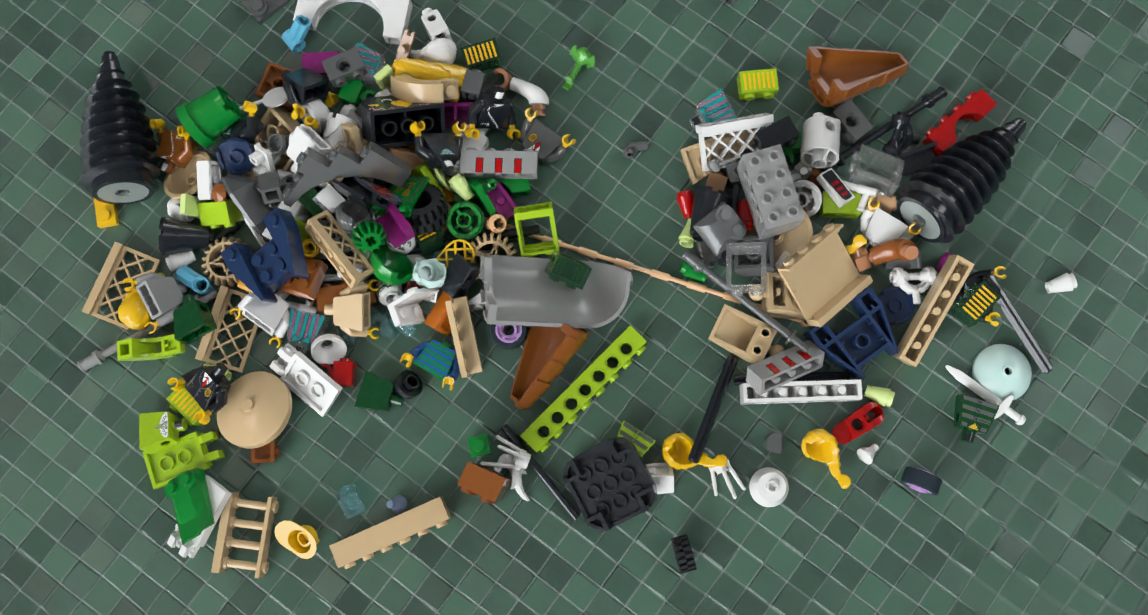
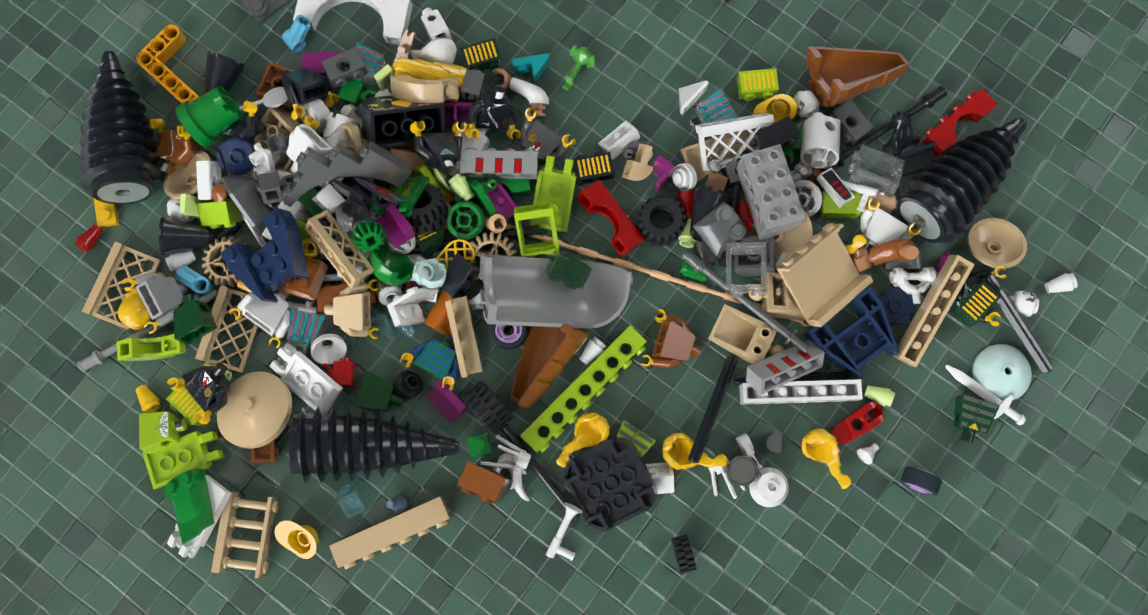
none -> red cone [74,224,103,253]
none -> yellow cone [135,384,161,413]
none -> light orange beam [136,24,199,104]
none -> black cone [203,51,245,94]
none -> black cone [289,405,459,483]
none -> magenta panel [426,379,468,423]
none -> black tyre [462,381,513,433]
none -> teal slope [512,53,550,83]
none -> lime tile [530,155,577,233]
none -> white piece [546,503,583,561]
none -> yellow hair [556,412,610,467]
none -> black brick [573,151,615,185]
none -> red arch [577,180,645,257]
none -> white cone [579,336,606,365]
none -> white slope [598,121,640,160]
none -> tan brick [622,144,654,181]
none -> black tyre [637,194,686,246]
none -> torso [641,309,701,368]
none -> magenta panel [653,155,675,194]
none -> white plate [672,163,697,191]
none -> white slope [678,80,709,115]
none -> pearl dark grey piece [726,454,761,486]
none -> white connector [735,433,763,470]
none -> yellow piece [753,94,797,129]
none -> white head [794,90,820,119]
none -> tan dish [967,218,1027,268]
none -> white head [1008,290,1039,317]

